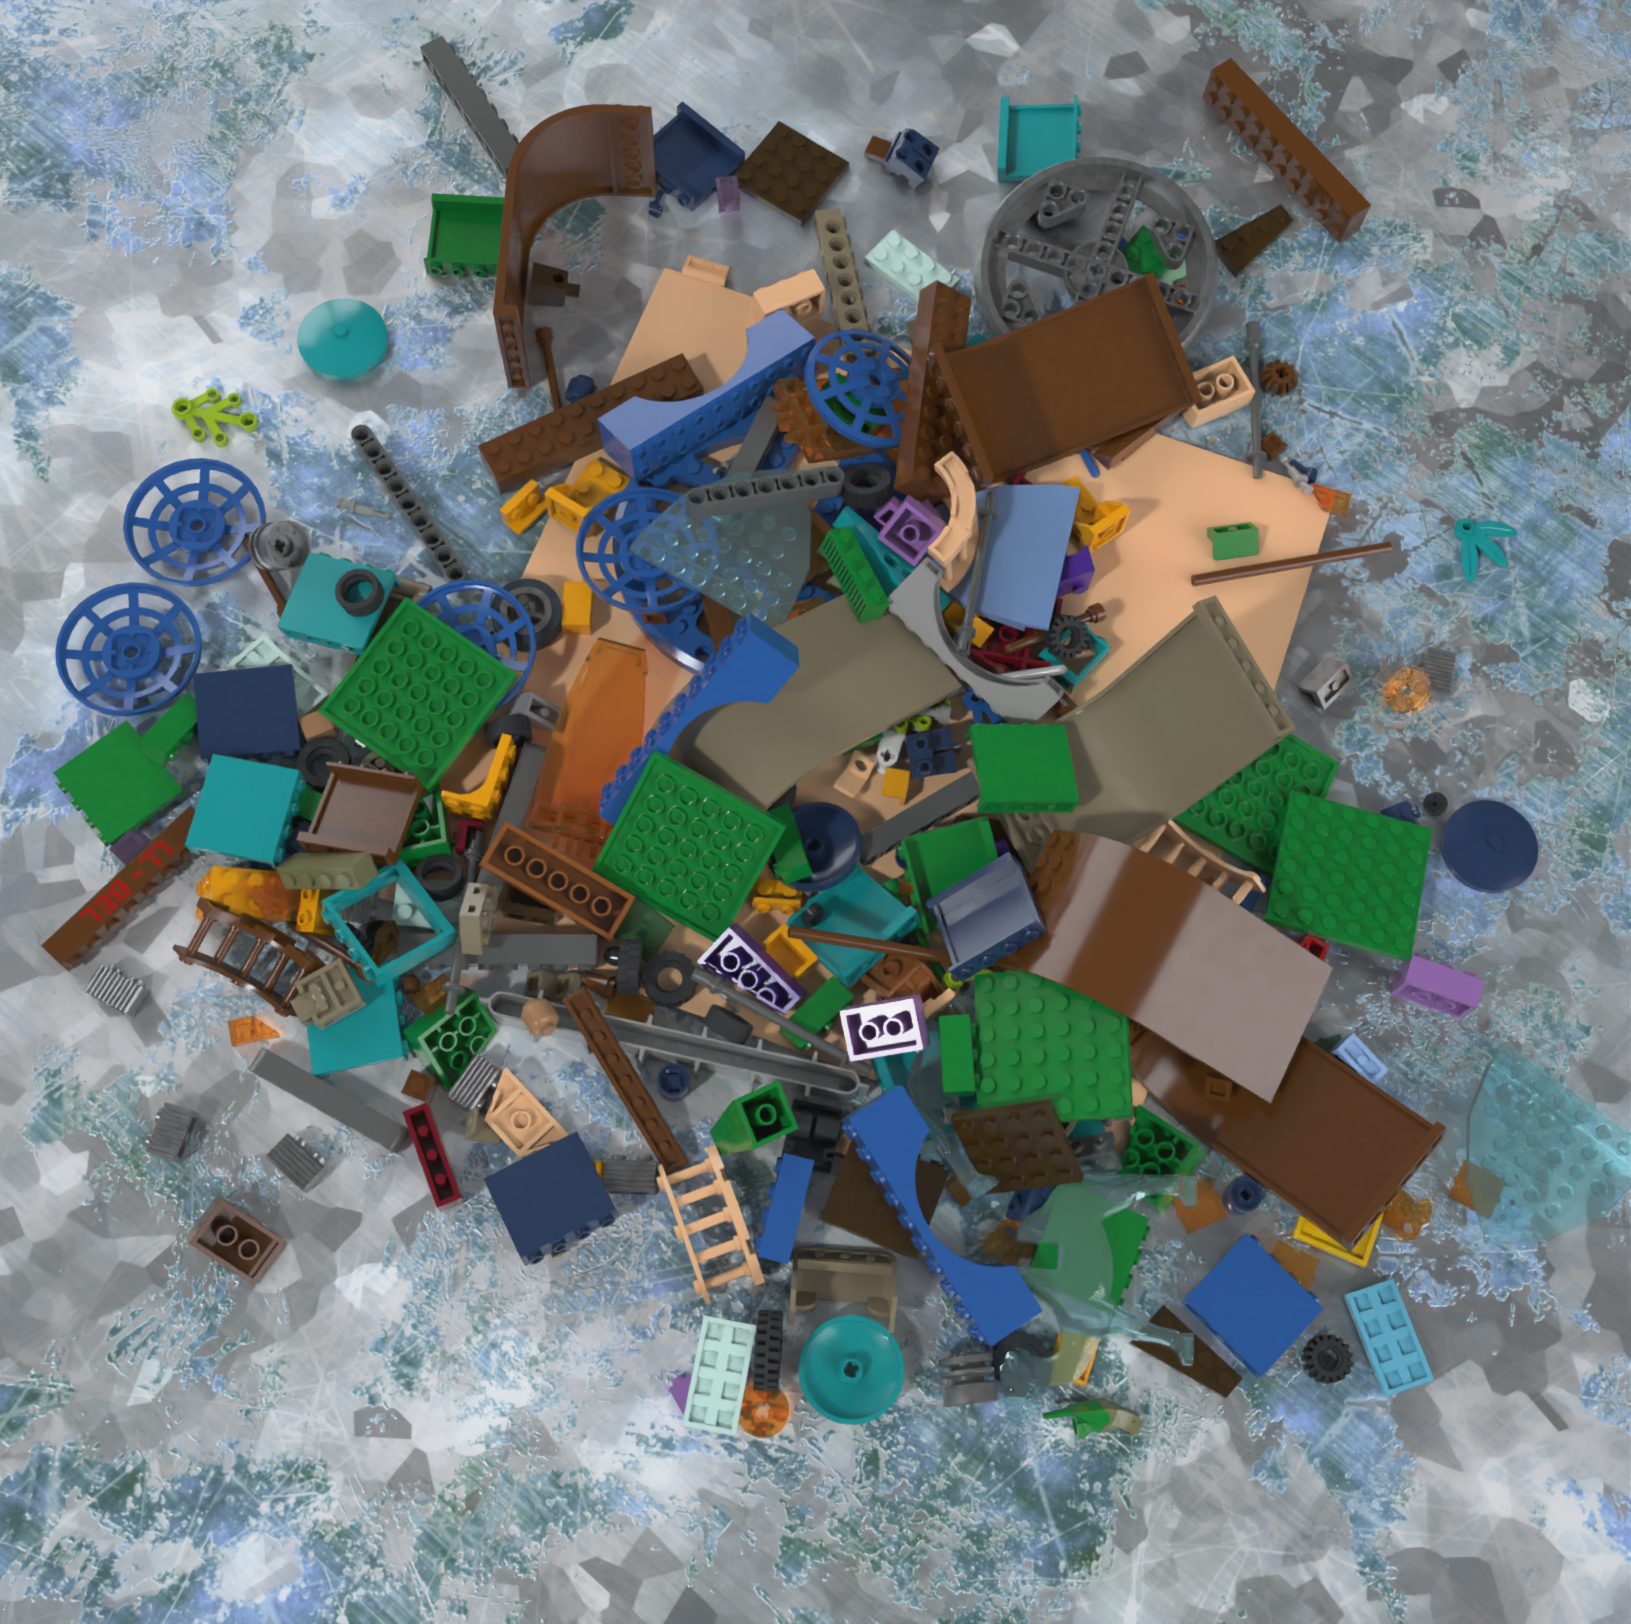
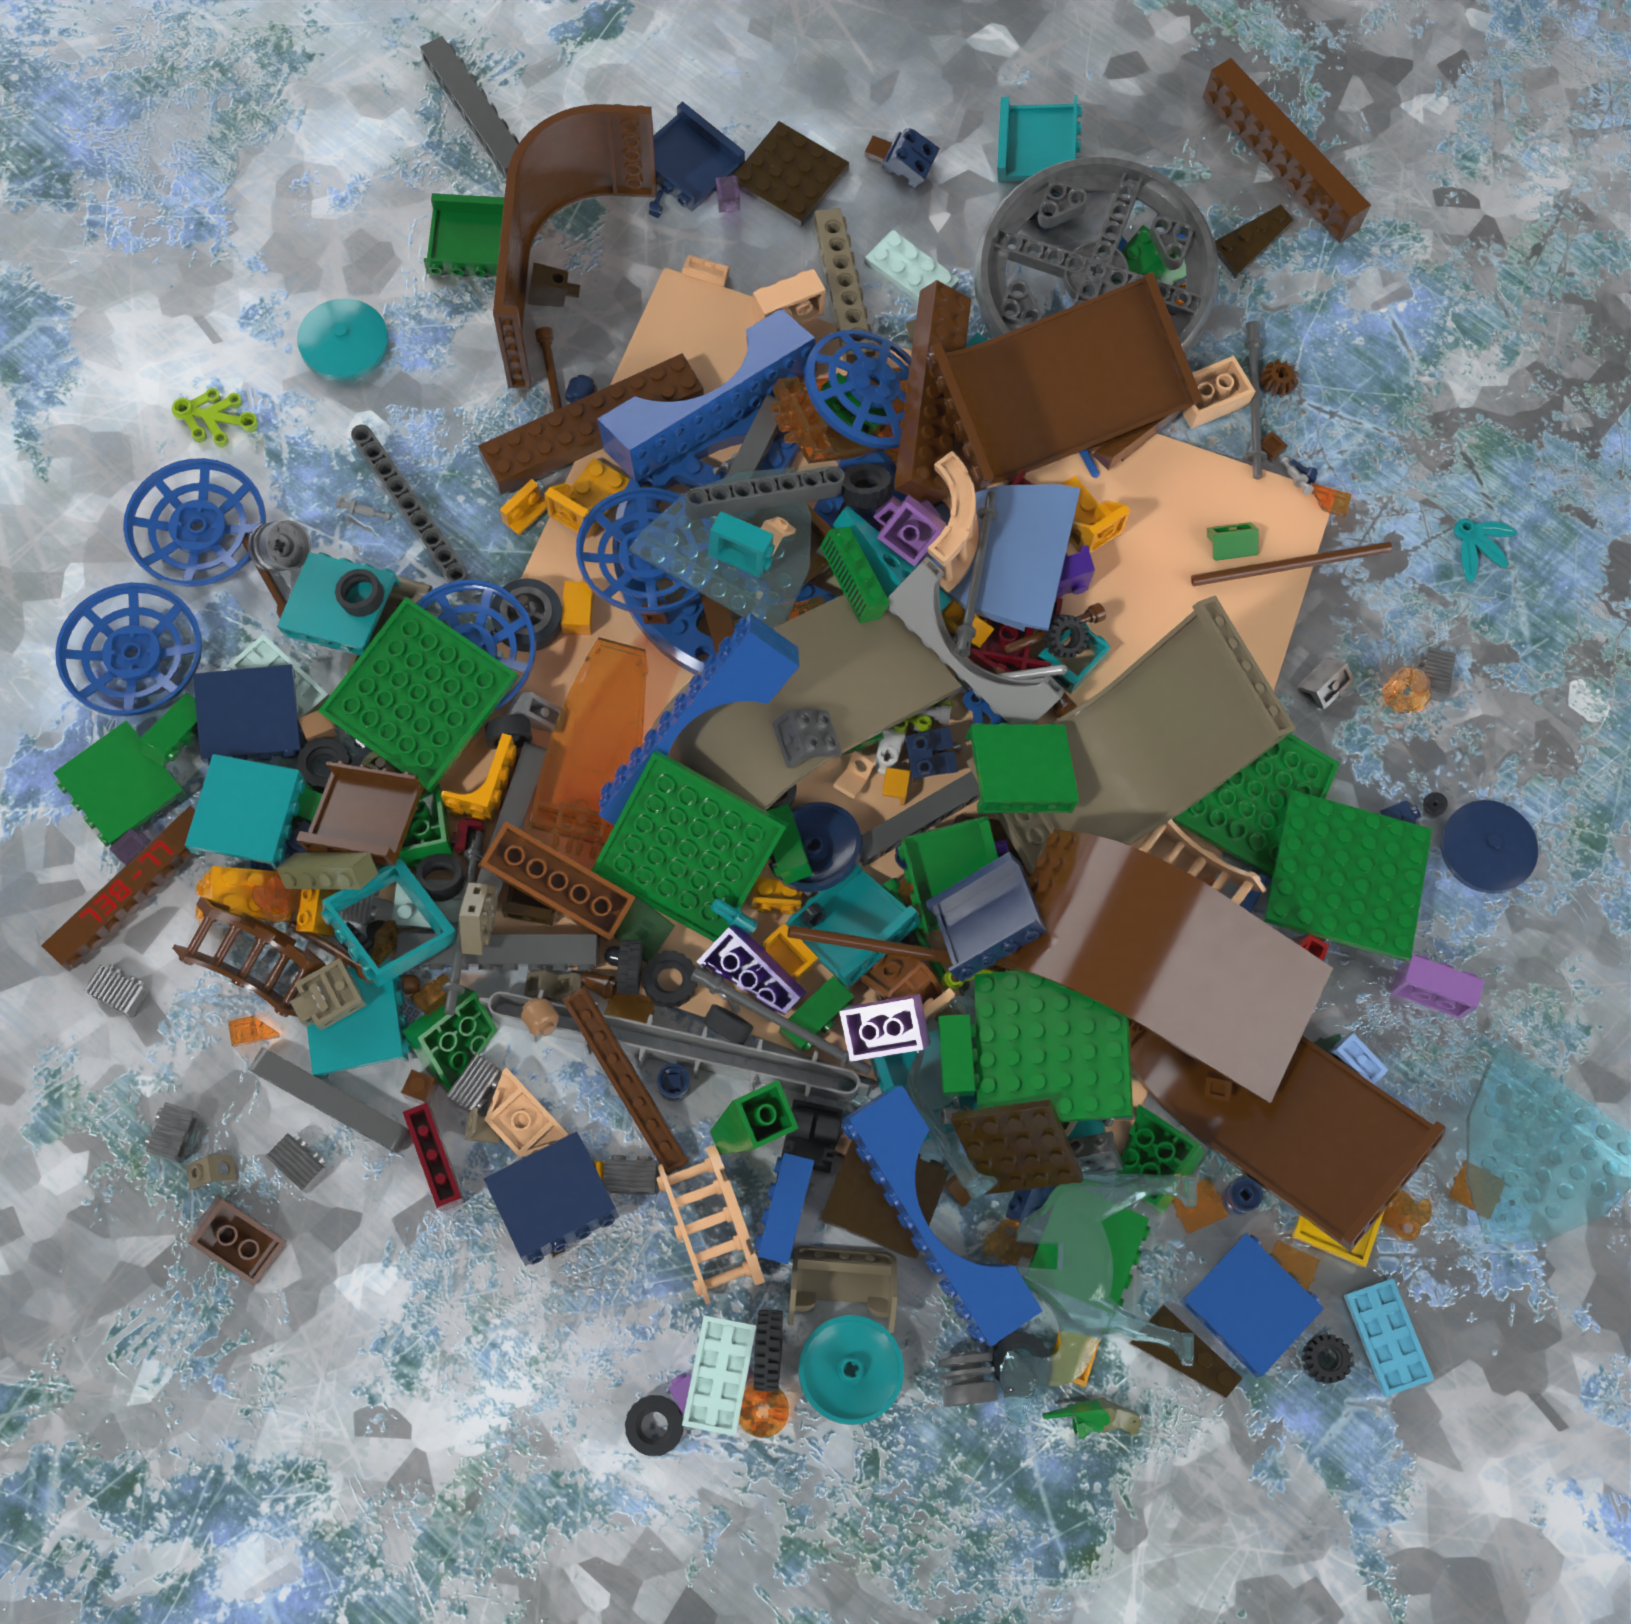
none -> dark tan bracket [186,1155,236,1190]
none -> black tyre [625,1395,684,1457]
none -> teal window [708,511,775,578]
none -> teal axle [711,899,757,935]
none -> light nougat bracket [761,516,796,557]
none -> flat silver bracket [772,709,842,768]

